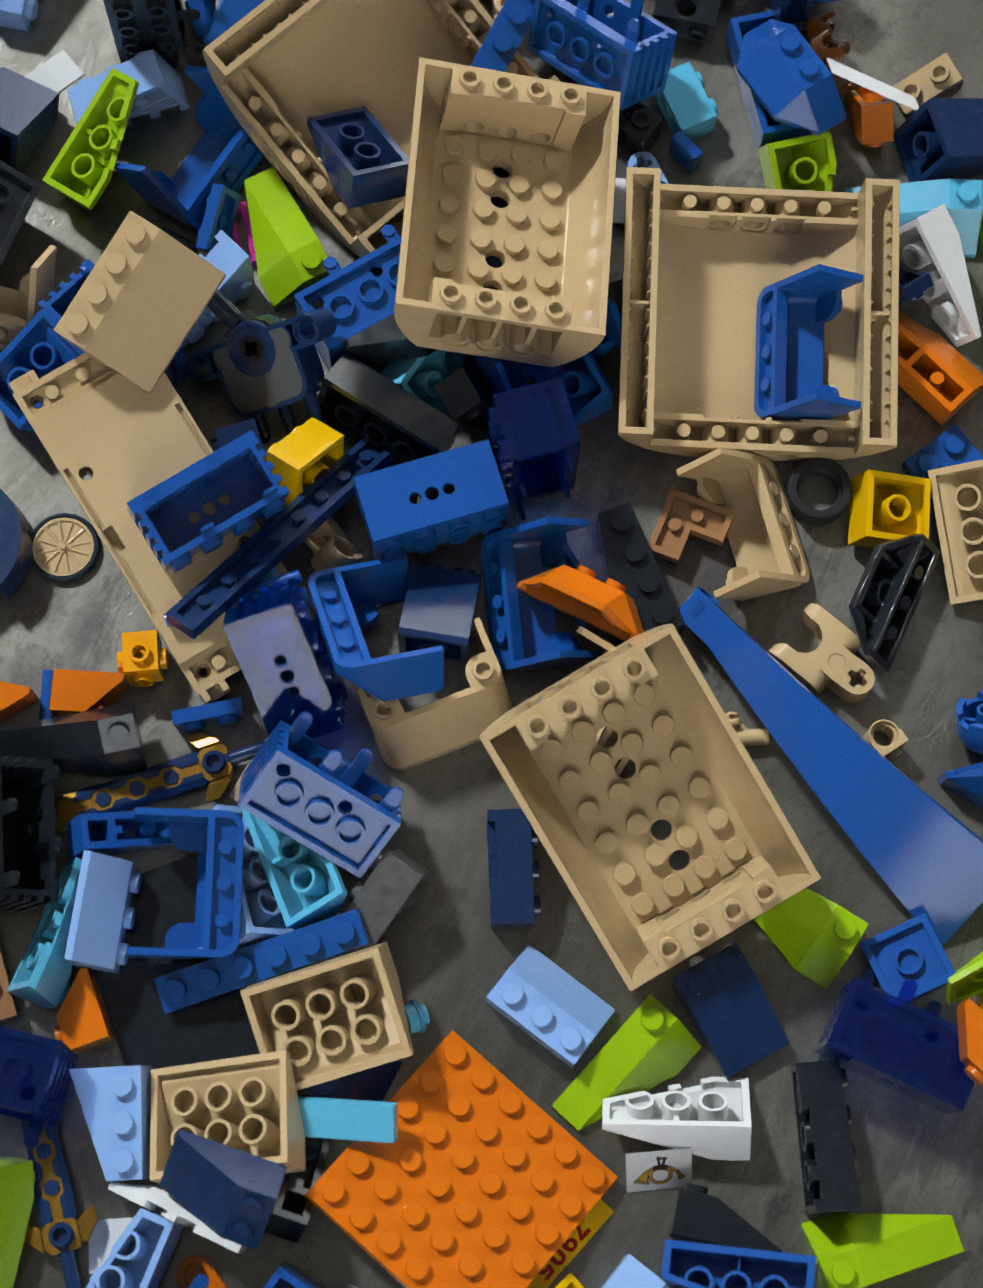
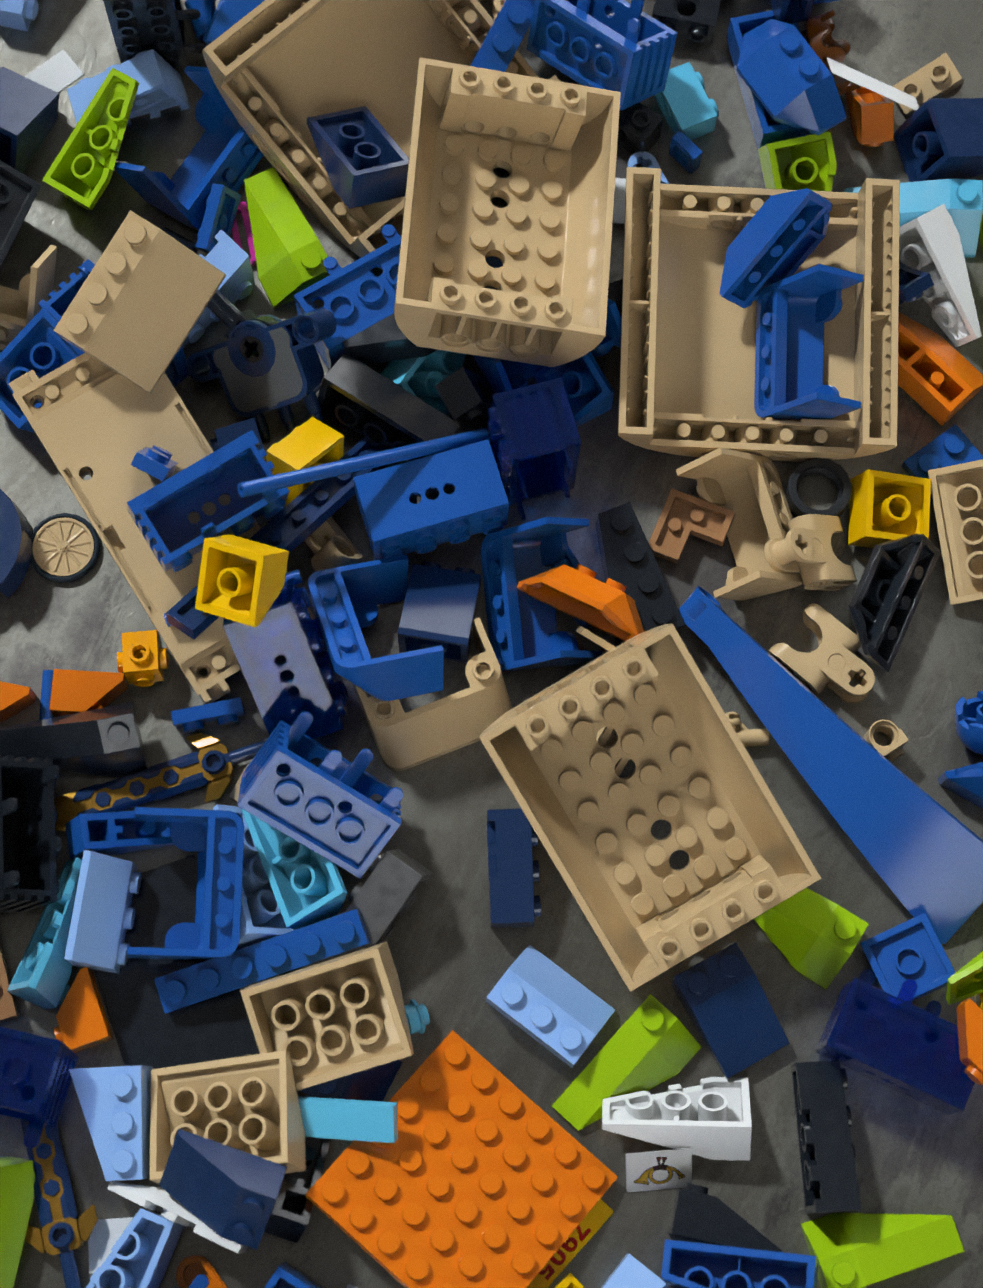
none -> blue plate [131,445,178,481]
none -> yellow slope [195,534,289,627]
none -> blue piece [237,428,489,497]
none -> blue wedge [719,188,832,309]
none -> tan piece [764,514,857,591]

